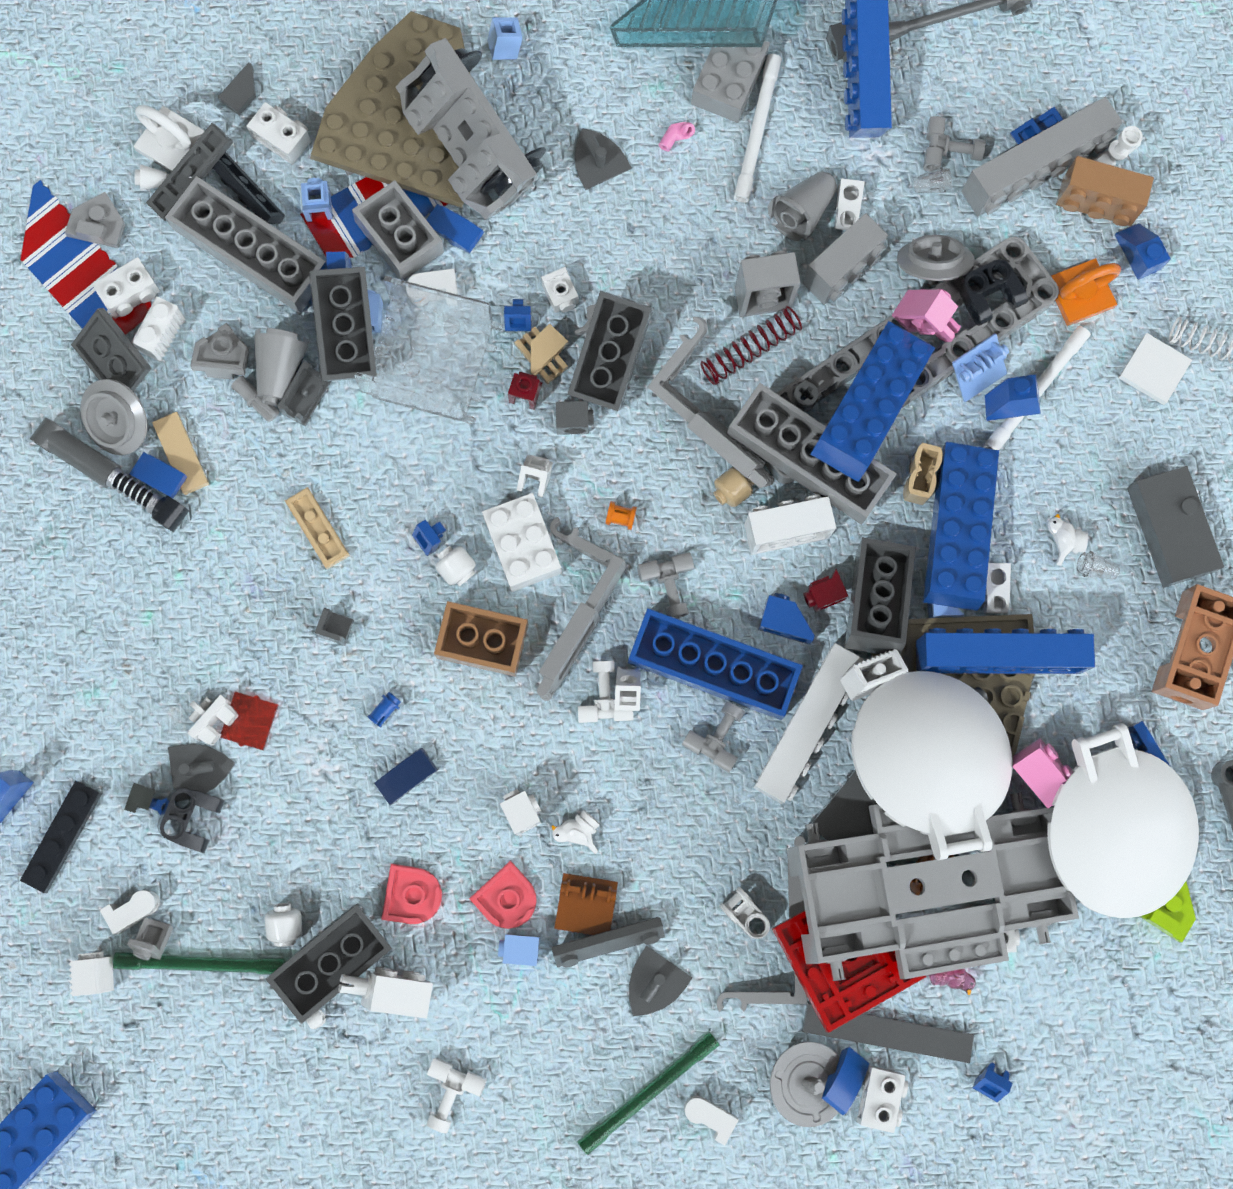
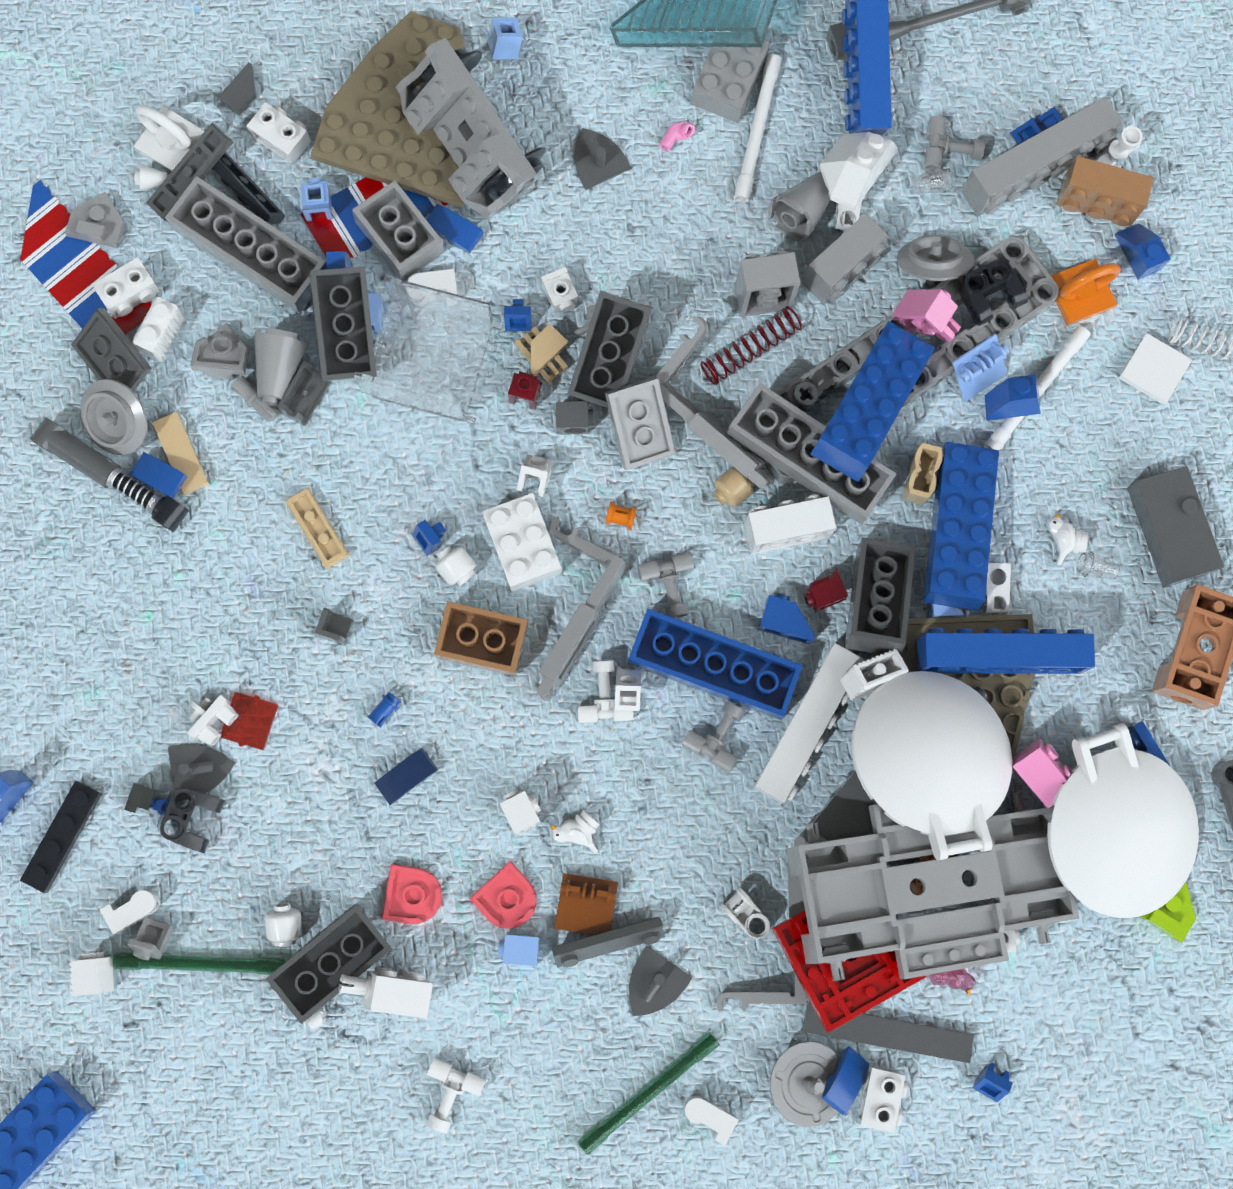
none -> light grey plate [605,376,675,470]
none -> white wedge [820,131,898,210]

